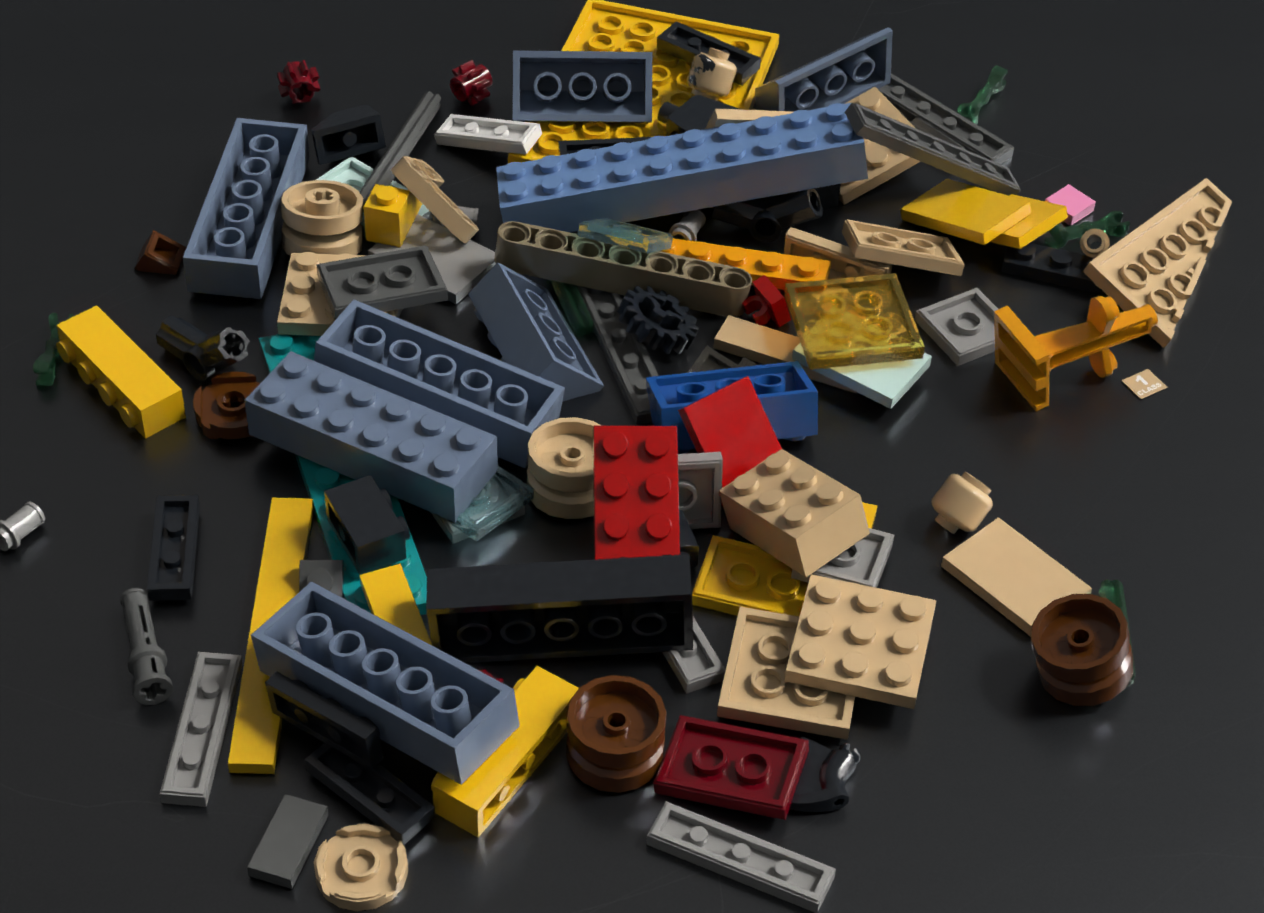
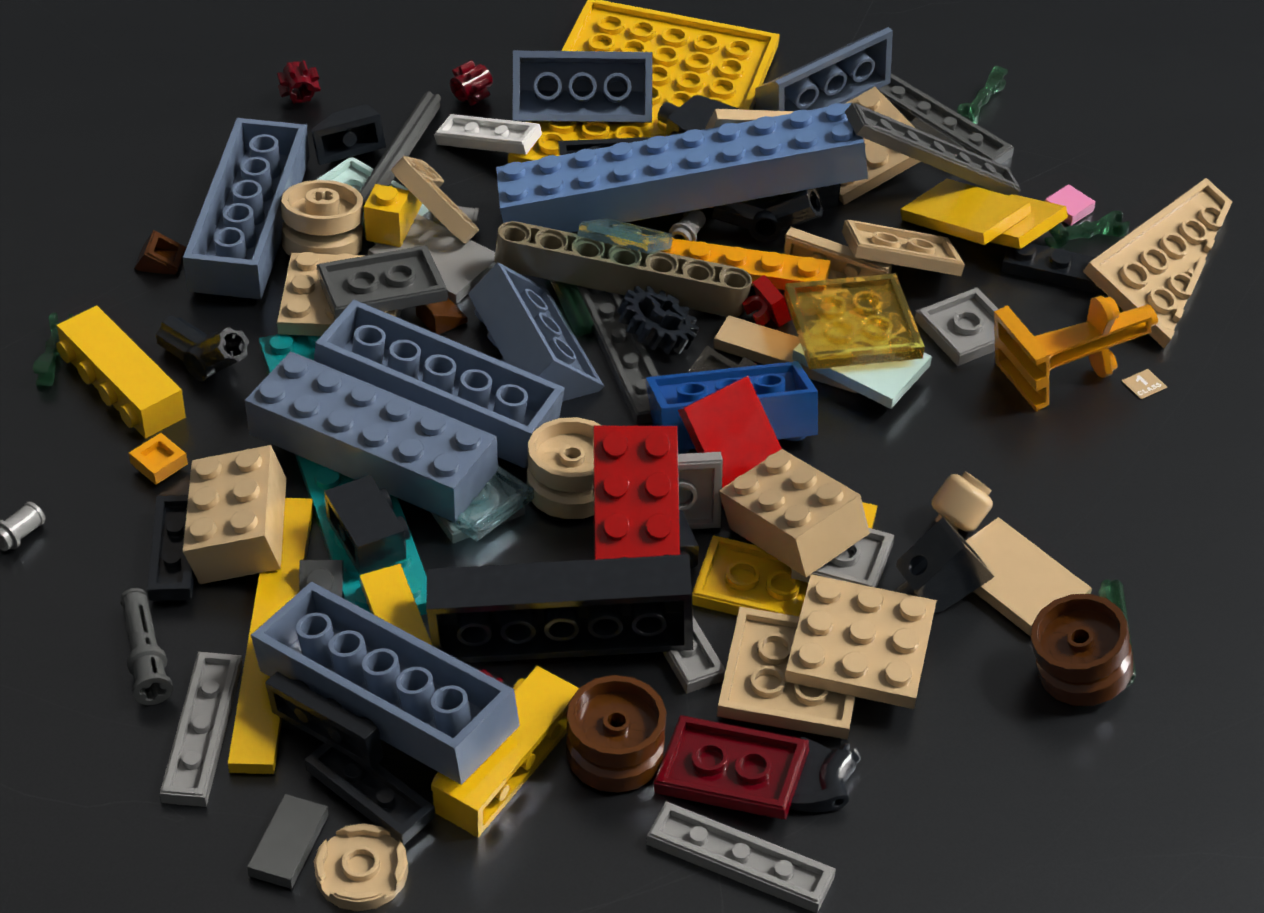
reddish brown plate [193,372,260,439] -> none
black plate [657,21,761,85] -> none
tan head [687,47,737,101] -> none
tan pin [1080,229,1110,258] -> none
none -> light orange plate [129,433,188,485]
none -> tan brick [183,445,286,584]
none -> reddish brown slope [415,298,468,335]
none -> black torso [894,517,995,613]

